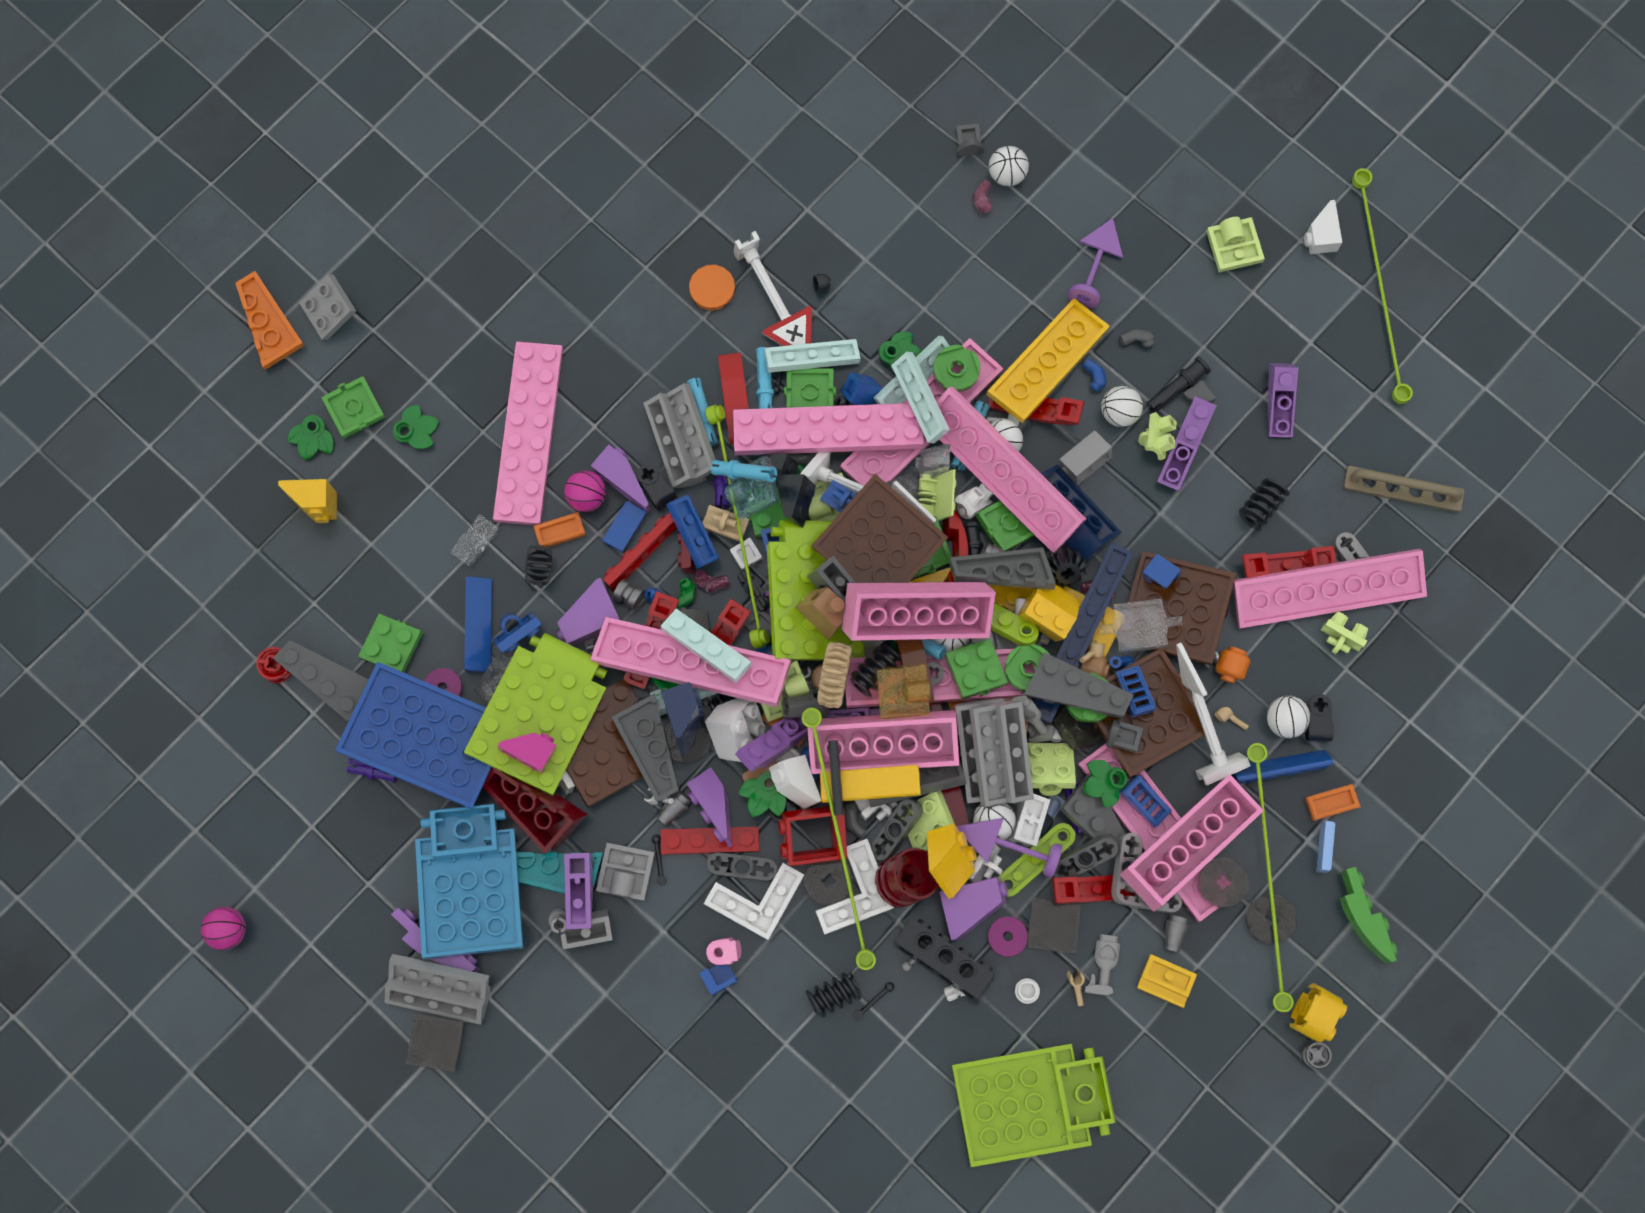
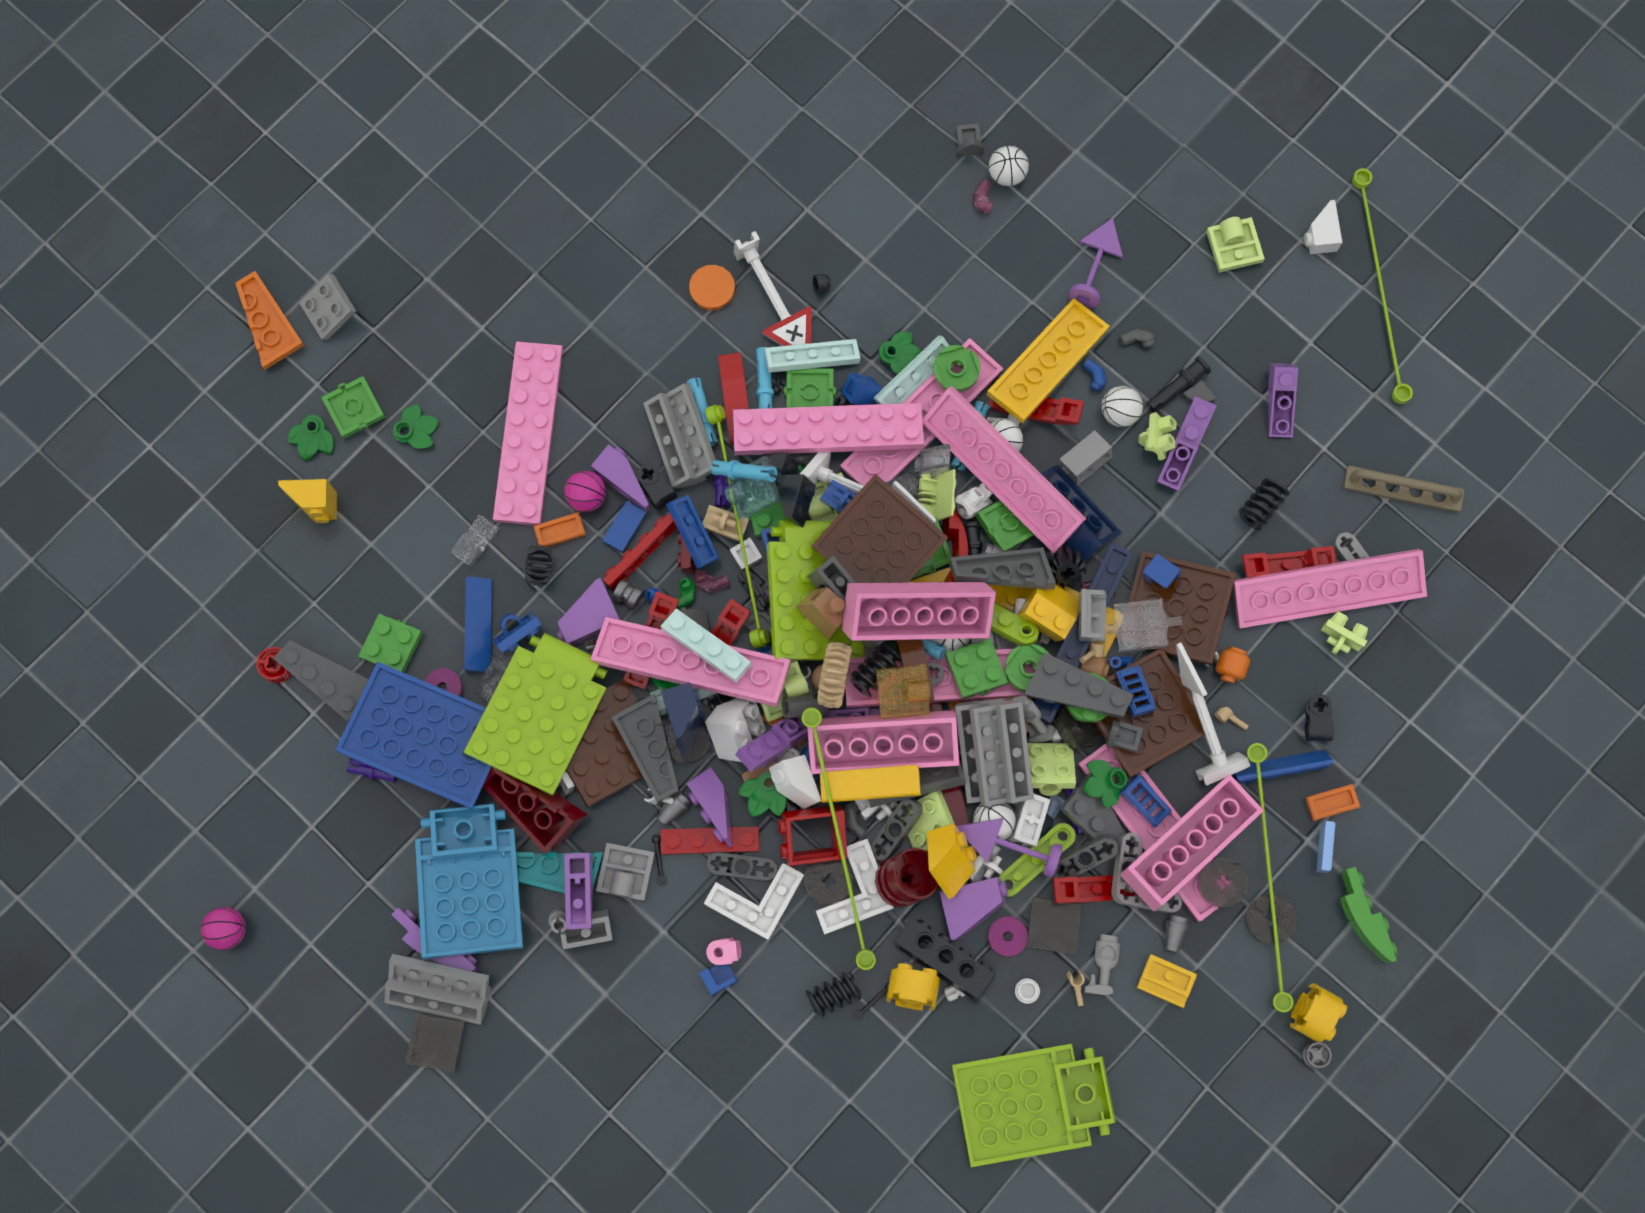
dark pink slope [498,733,556,774] -> none
black bar [828,740,844,815] -> none
light aqua plate [892,352,950,443] -> none
white piece [1267,695,1310,738] -> none
none -> yellow brick [886,963,940,1011]
none -> light grey hinge [1078,589,1107,642]

